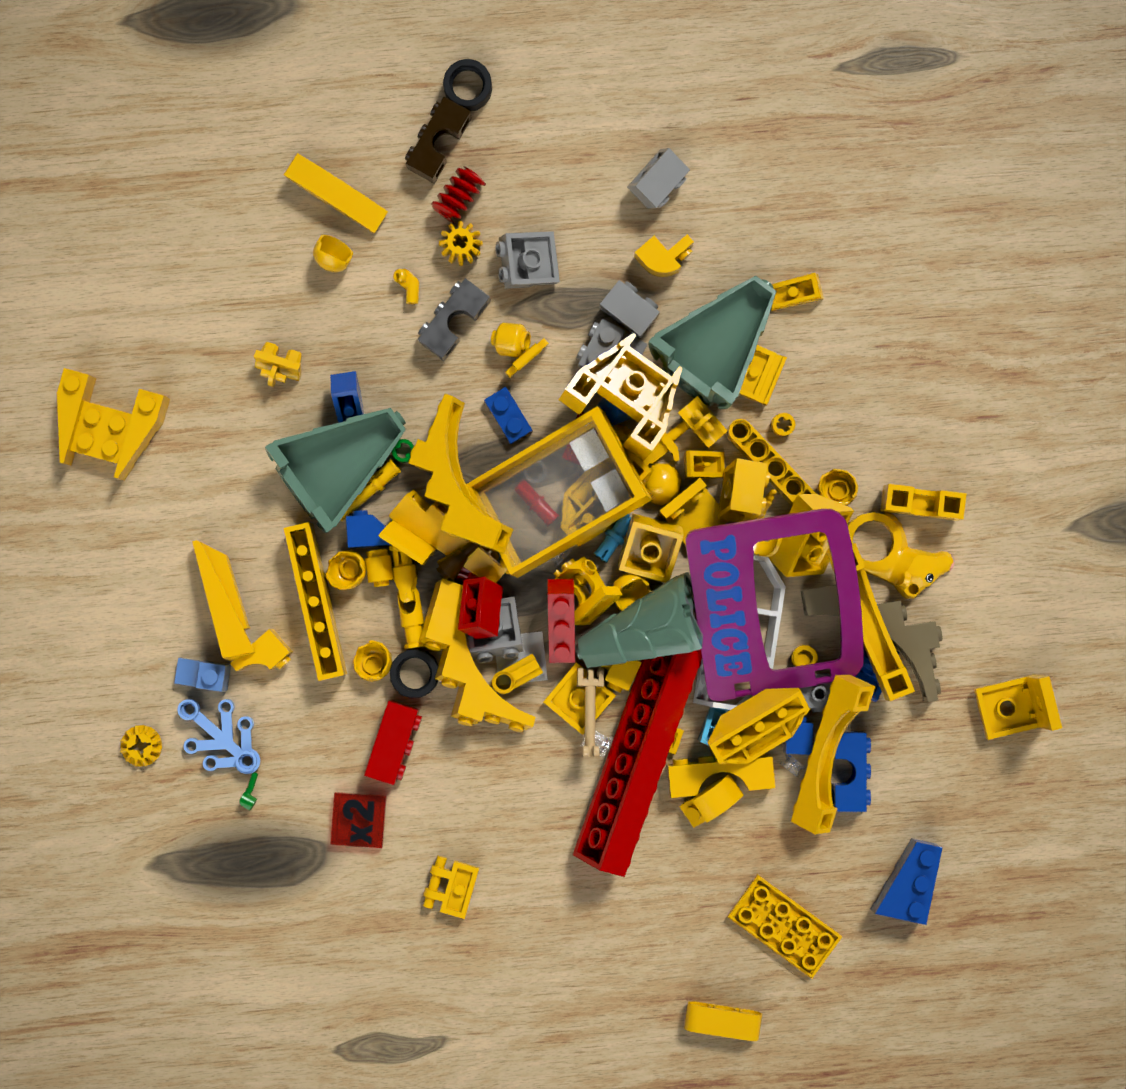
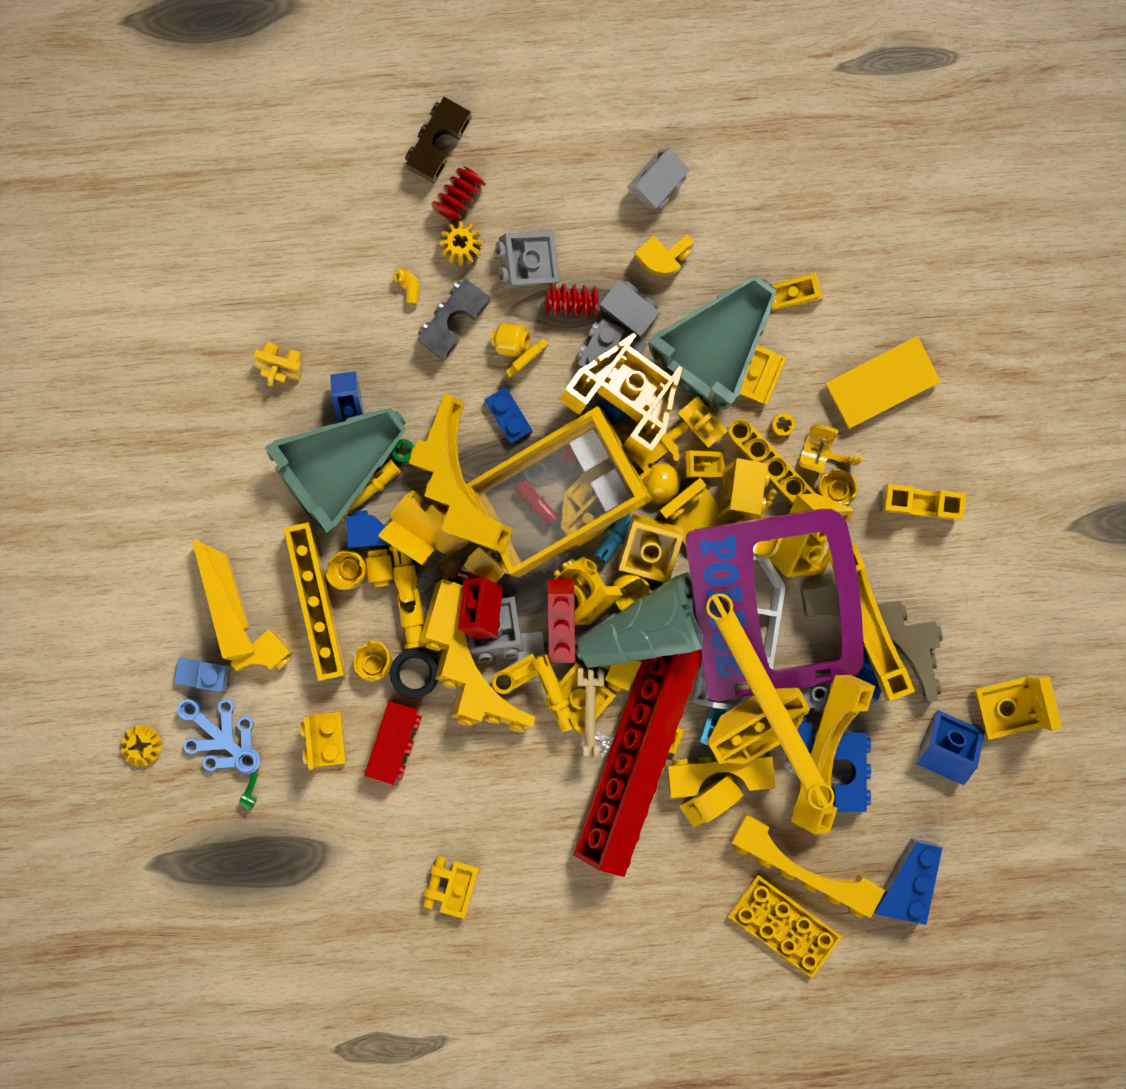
yellow wedge [57,368,170,481] -> none
yellow slope [283,153,388,233] -> none
yellow hair [313,234,353,273] -> none
clear red tile [330,792,387,848] -> none
black tyre [443,59,492,111] -> none
yellow beam [684,1001,762,1041] -> none
yellow tile [791,645,818,667] -> none
yellow animal [847,512,954,599] -> none
none -> yellow bracket [300,711,346,770]
none -> yellow pin [532,654,576,733]
none -> red piece [546,282,599,319]
none -> yellow piece [705,593,834,810]
none -> yellow arch [730,812,886,919]
none -> yellow helmet [799,425,863,475]
none -> yellow tile [825,336,941,429]
none -> blue slope [916,710,984,786]

